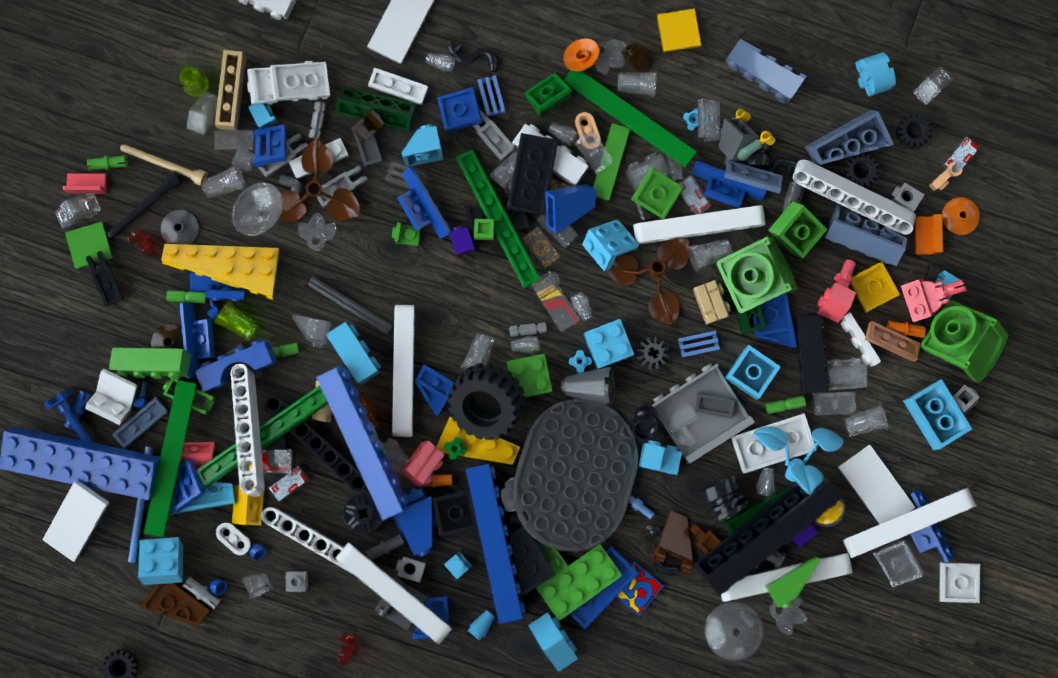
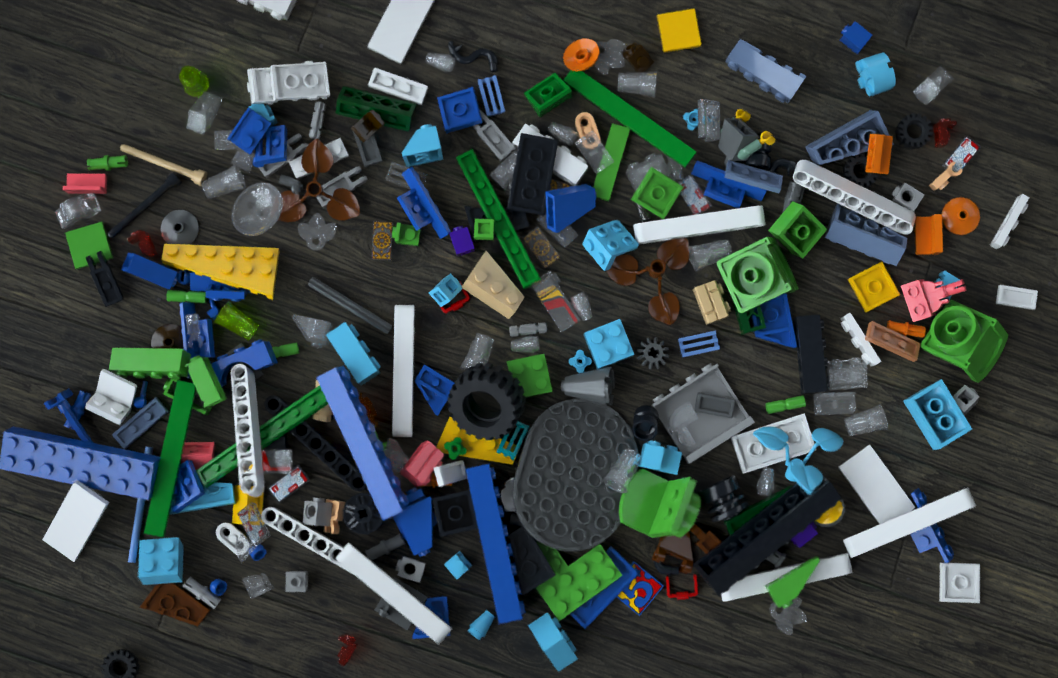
tan brick [215,50,246,131] -> none
clear dish [705,602,764,661] -> none
medium azure brick [725,345,780,400] -> none
coral brick [817,260,856,323] -> none
clear slope [874,539,925,587] -> none
none -> blue slope [121,253,178,290]
none -> blue hinge [176,270,191,285]
none -> bright green window [184,355,227,408]
none -> clear bar [186,314,203,348]
none -> blue plate [227,107,272,155]
none -> clear tile [236,535,256,562]
none -> clear tile [237,503,270,546]
none -> light grey brick [303,497,332,526]
none -> light nougat plate [324,499,345,534]
none -> tile [372,221,393,261]
none -> medium azure brick [429,274,463,307]
none -> white tile [433,460,468,487]
none -> red piece [440,281,470,314]
none -> tan wedge [461,251,524,319]
none -> teal tile [497,421,530,460]
none -> clear plant [603,448,641,493]
none -> bright green piece [619,469,701,538]
none -> red piece [665,574,698,600]
none -> blue brick [840,21,872,54]
none -> orange panel [865,134,893,174]
none -> clear red bracket [933,118,957,148]
none -> white plate [990,194,1029,249]
none -> white tile [996,285,1038,310]

